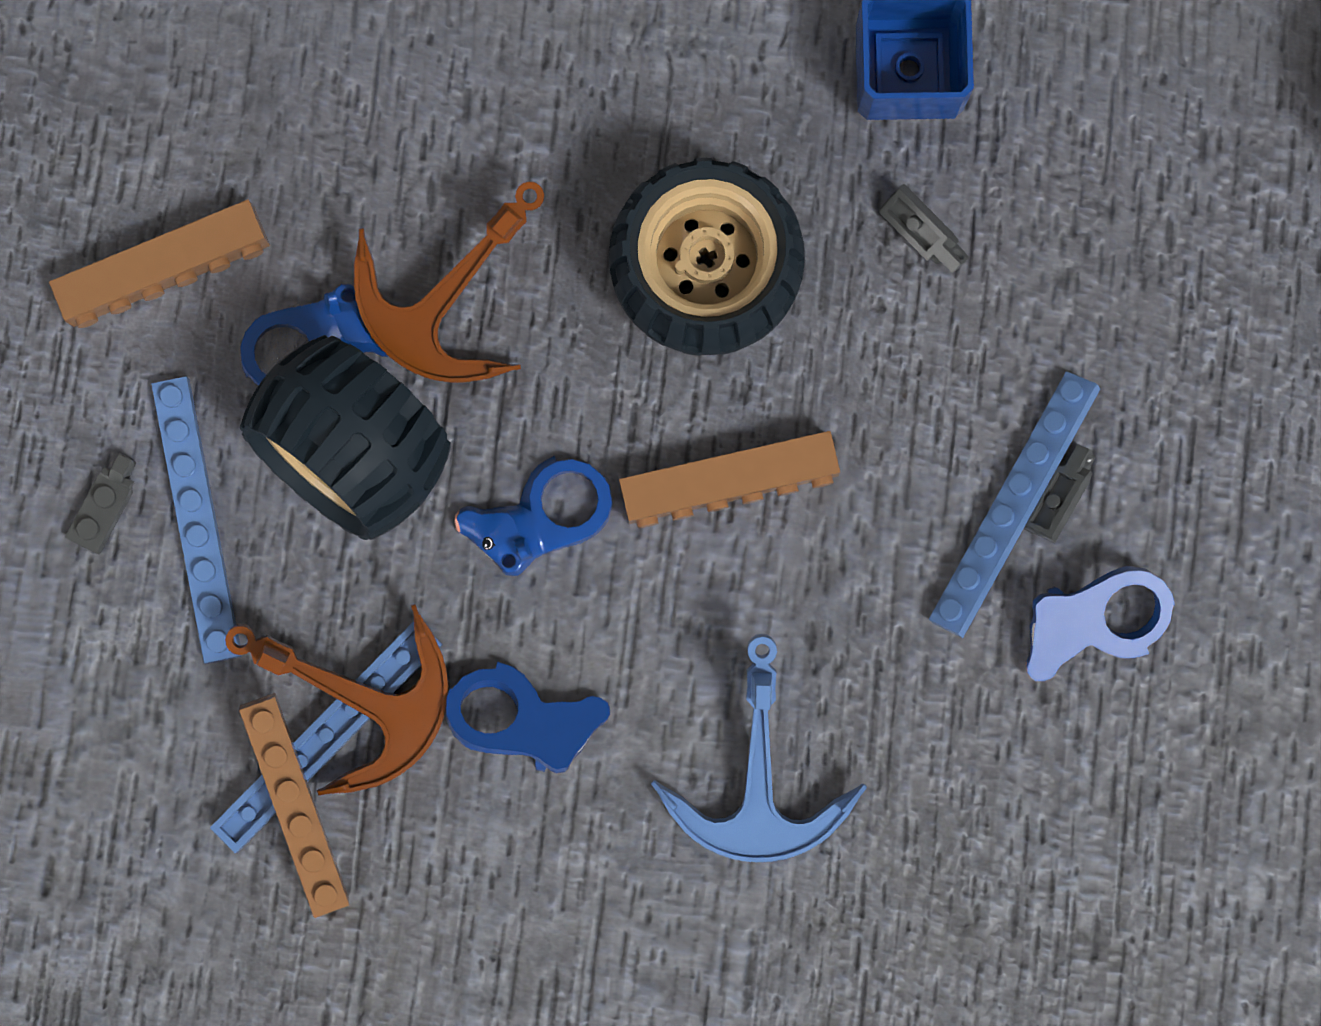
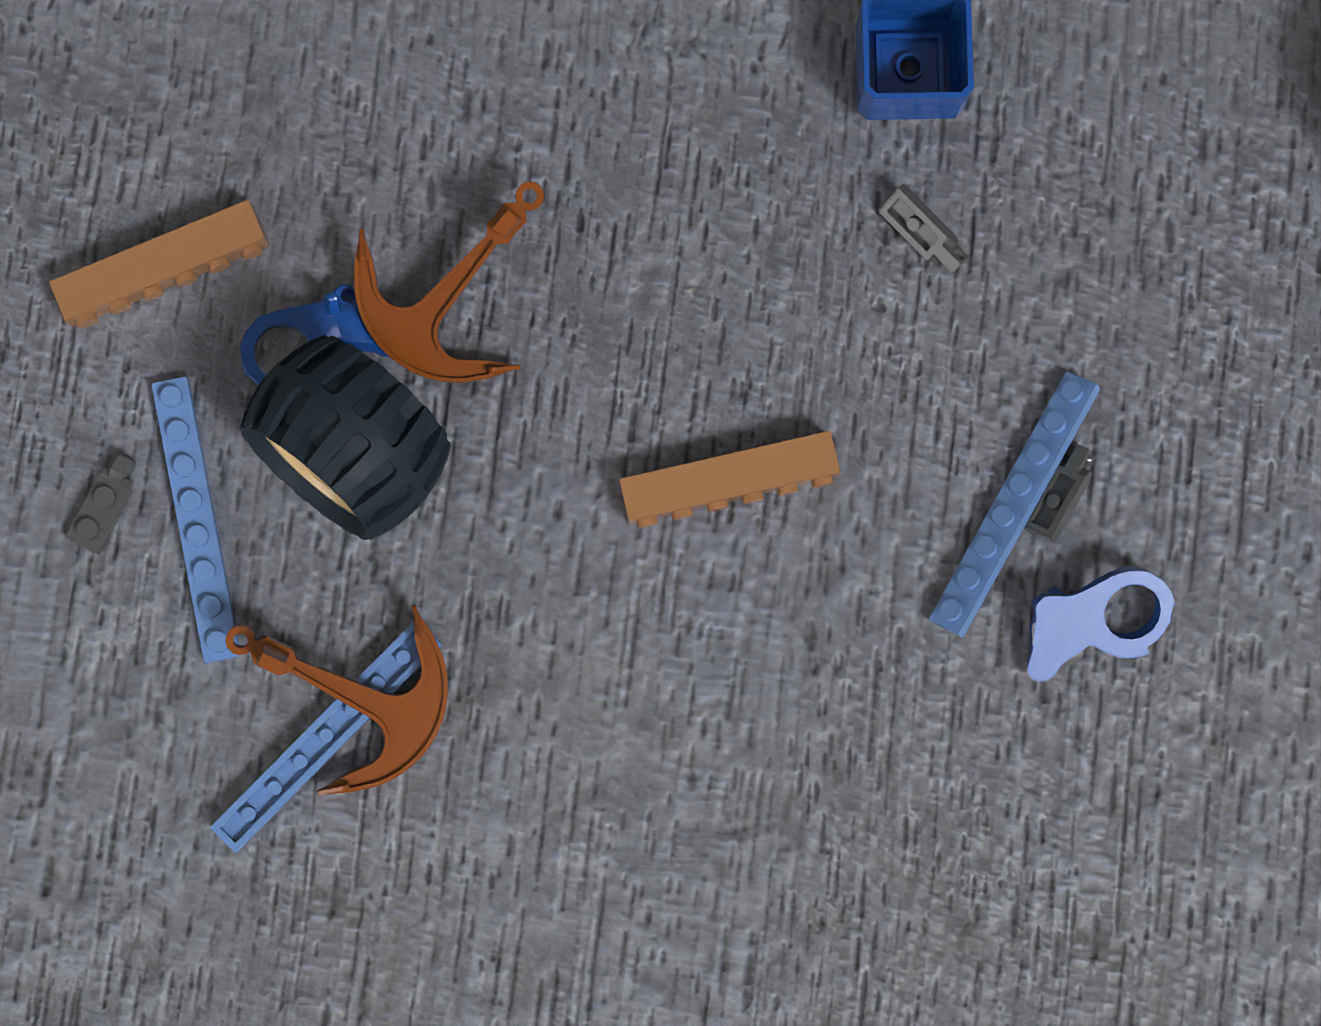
medium nougat brick [239,693,349,918] -> none
blue animal [446,662,610,773] -> none
blue animal [454,455,613,576] -> none
wheel [609,158,805,356] -> none
medium blue piece [651,634,867,862] -> none

